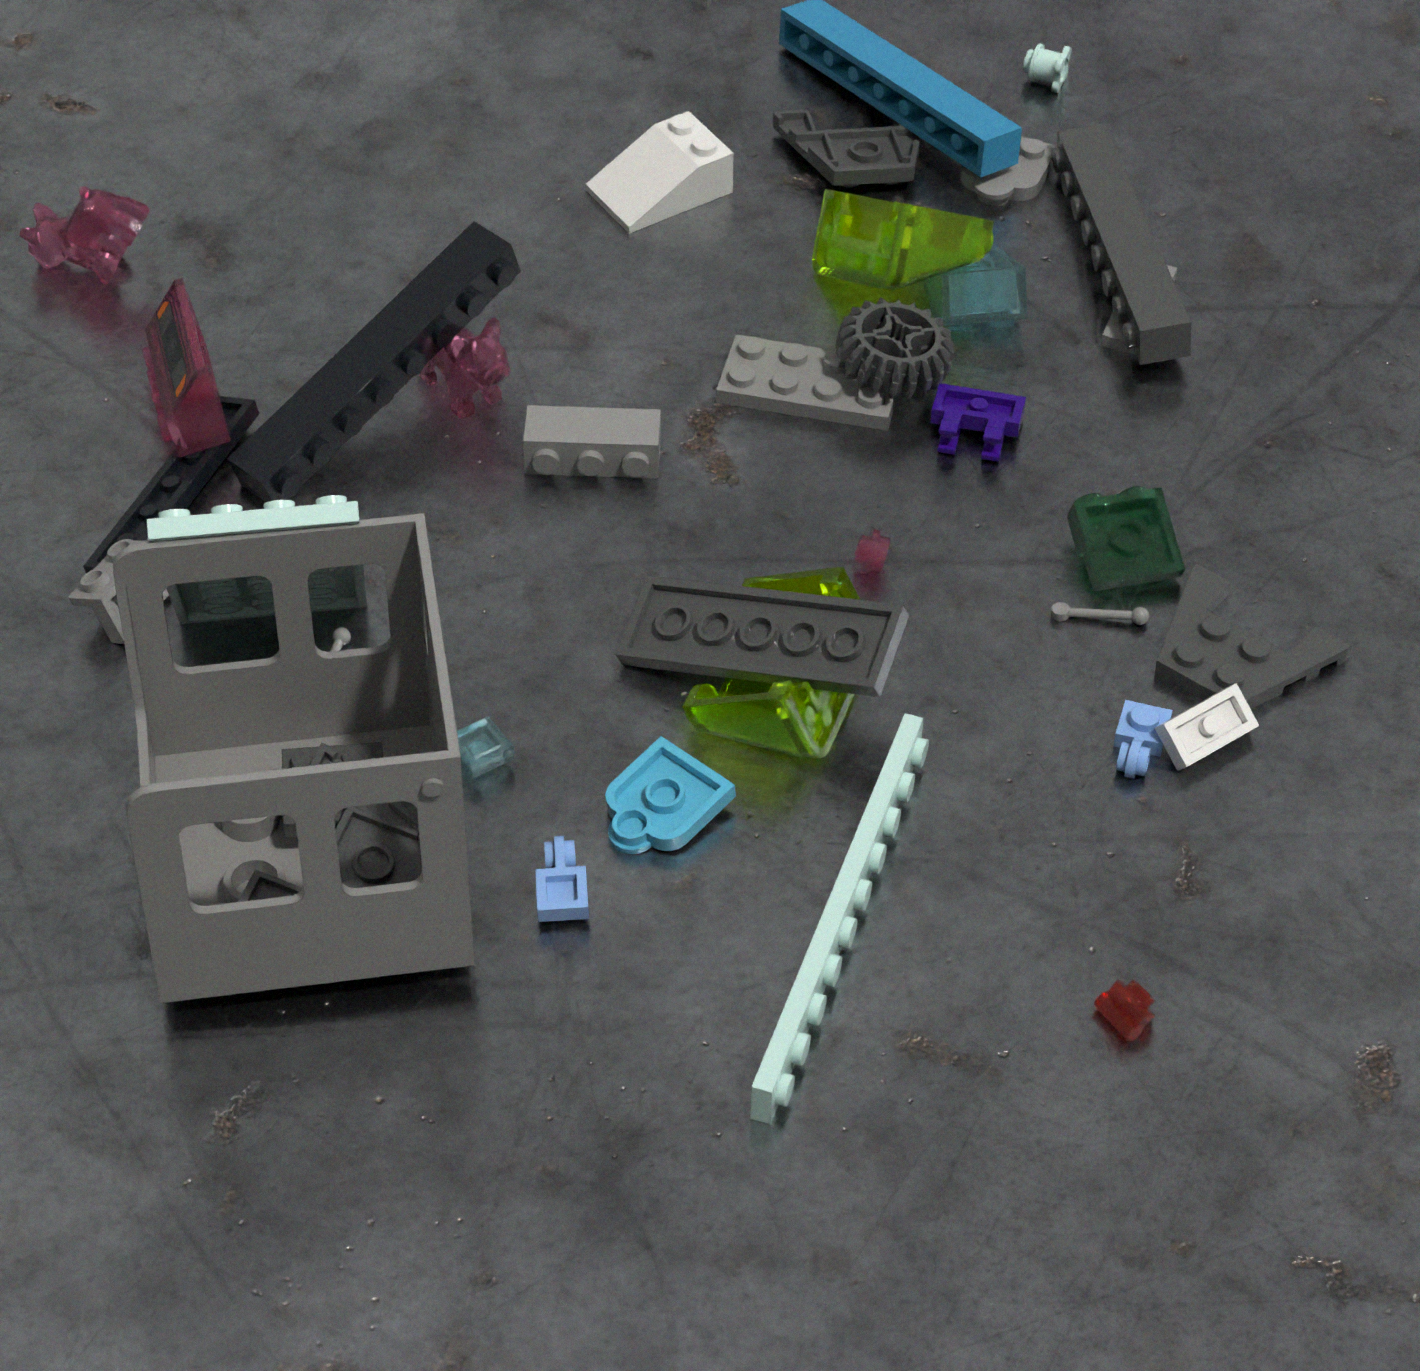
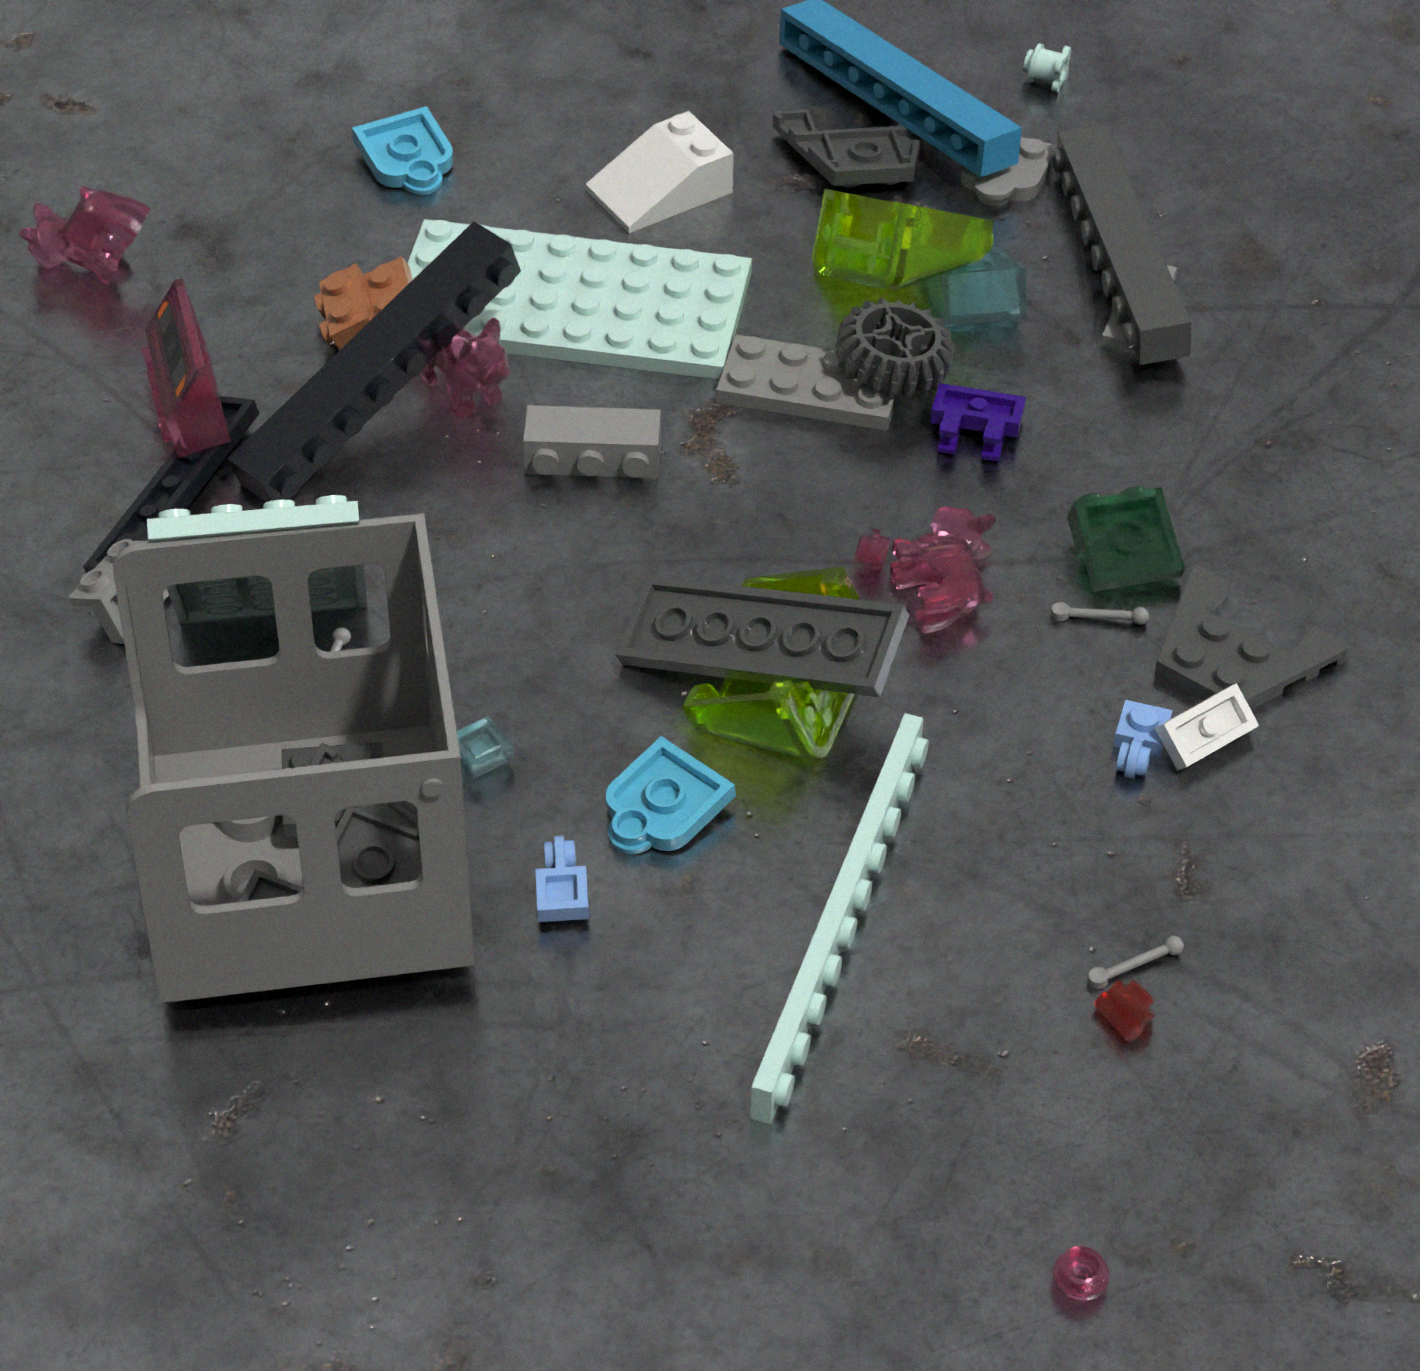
none -> nougat plate [314,256,413,350]
none -> medium azure plate [352,106,453,195]
none -> light aqua plate [407,219,752,380]
none -> clear pink animal [890,506,996,633]
none -> clear pink plate [1053,1246,1109,1302]
none -> light grey hinge [1088,936,1184,990]

